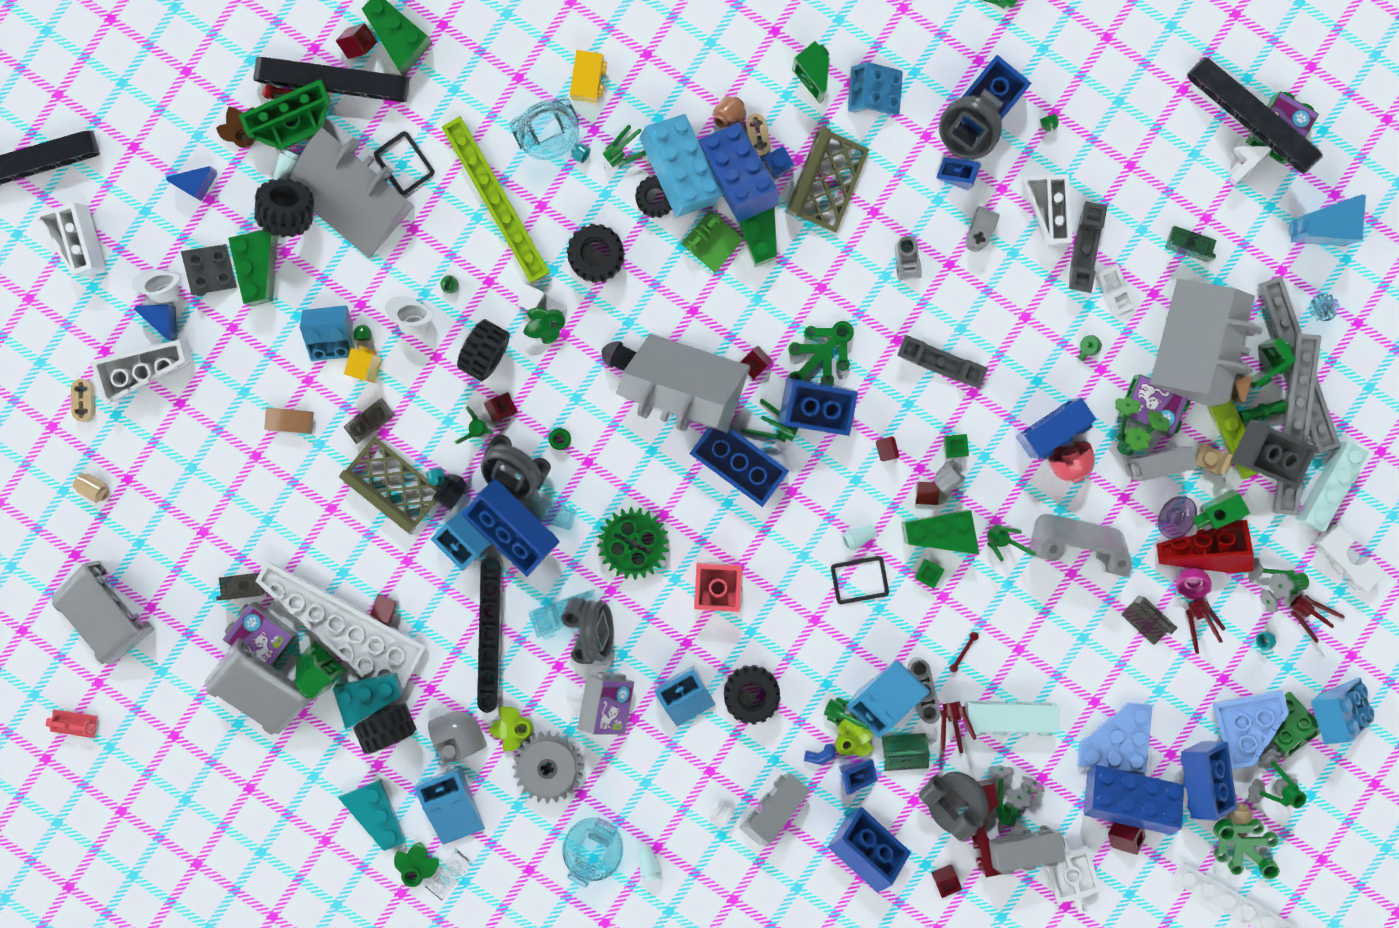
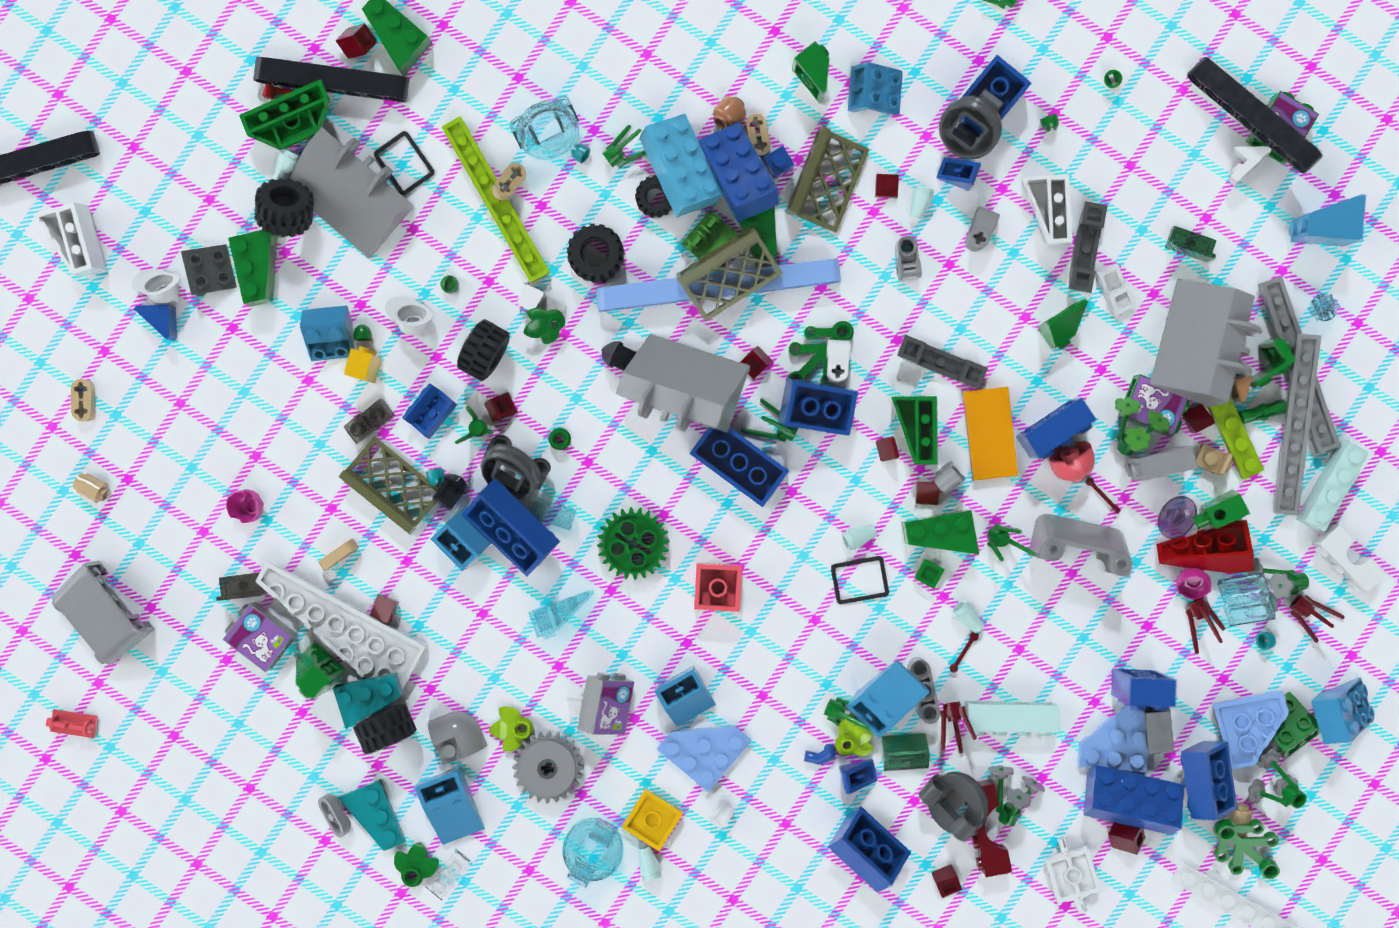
white wedge [91,338,193,405] -> none
blue slope [166,166,218,201] -> none
light grey windscreen [204,637,311,735] -> none
reddish brown plate [216,107,255,148] -> none
medium nougat slope [264,407,314,434] -> none
black beam [477,555,504,713] -> none
dark grey piece [561,598,614,664] -> none
yellow brick [569,50,608,104] -> none
black tyre [724,665,781,725] -> none
light grey wedge [739,773,811,845] -> none
green plate [943,434,969,459] -> none
light grey wedge [989,825,1066,874] -> none
green piece [1078,335,1102,361] -> none
clear smoke panel [1121,595,1178,645] -> none
dark grey slope [1231,419,1318,489] -> none
none -> dark pink hair [225,489,264,523]
none -> tan beam [318,538,360,572]
none -> light grey plate [318,793,351,838]
none -> blue bracket [402,383,458,440]
none -> tan beam [492,162,526,201]
none -> light blue beam [595,259,841,312]
none -> yellow plate [621,788,683,851]
none -> light blue plate [657,725,751,792]
none -> olive fence [676,226,783,322]
none -> white piece [827,339,851,384]
none -> dark red plate [875,174,899,199]
none -> green wedge [891,396,938,465]
none -> light aqua cone [910,185,934,220]
none -> light aqua cone [952,600,985,633]
none -> light orange tile [962,386,1019,481]
none -> green slope [1037,298,1088,350]
none -> dark red hinge [1085,477,1121,514]
none -> green hinge [1104,69,1123,89]
none -> blue brick [1111,668,1177,711]
none -> hinge [1144,706,1174,754]
none -> dark red slope [1182,404,1215,434]
none -> clear light blue slope [1217,572,1276,626]

